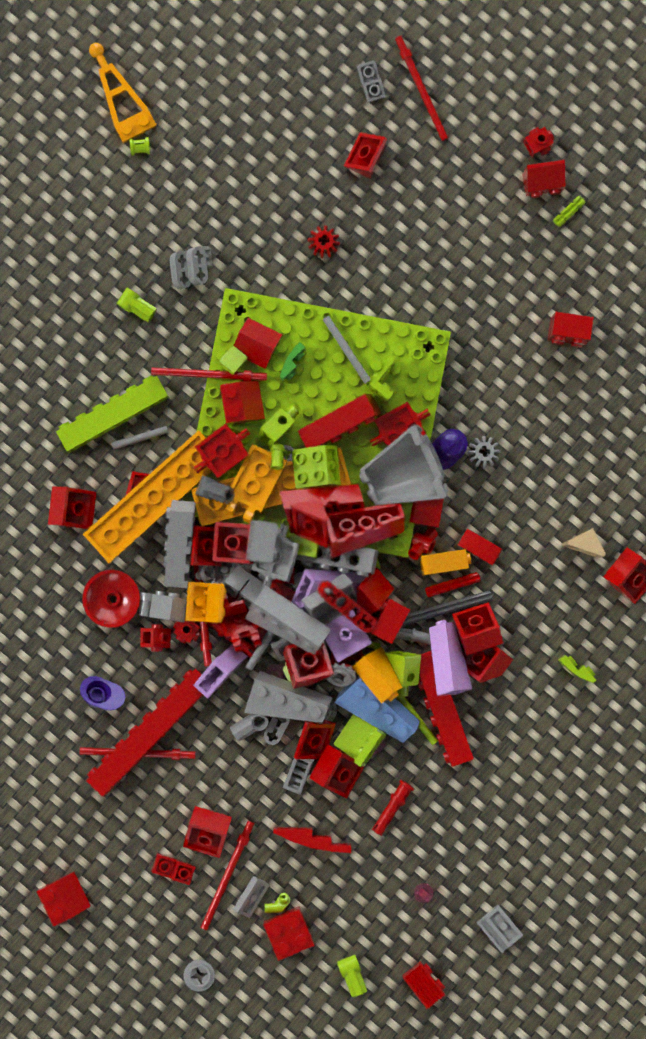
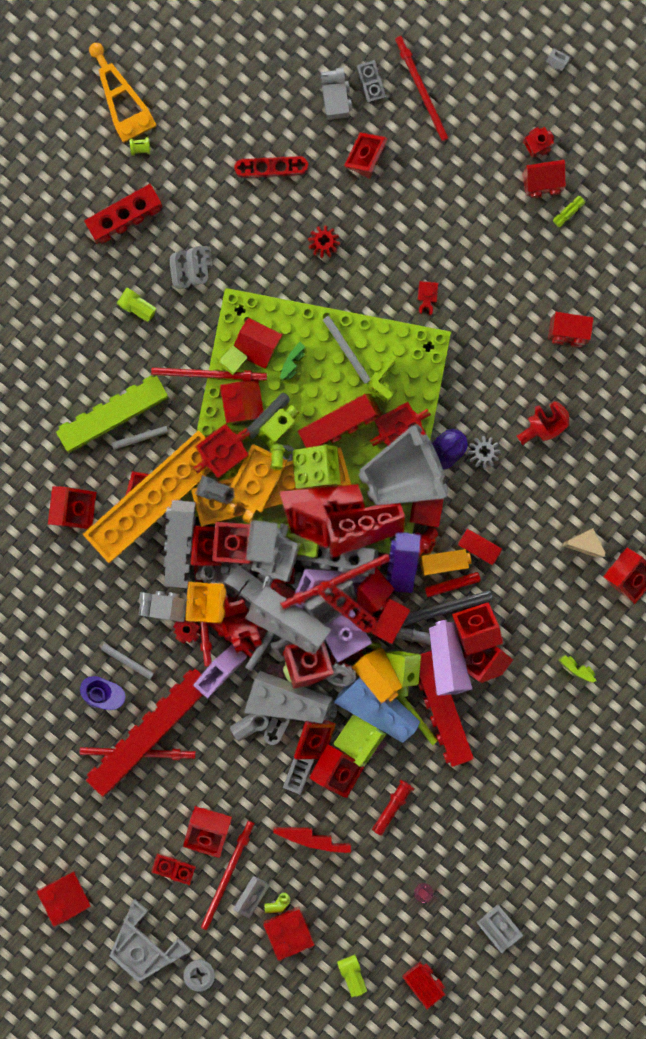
red dish [82,570,140,628] -> none
red brick [140,624,171,652] -> none
none -> red brick [84,183,163,244]
none -> light grey bar [101,644,154,679]
none -> light grey wing [109,899,191,982]
none -> red beam [234,156,308,178]
none -> dark grey axle [246,393,290,439]
none -> red bar [280,554,390,610]
none -> light grey hinge [321,68,352,120]
none -> dark purple brick [386,533,420,593]
none -> red plate [417,281,438,316]
none -> red piece [516,401,570,446]
none -> light grey plate [546,48,570,71]

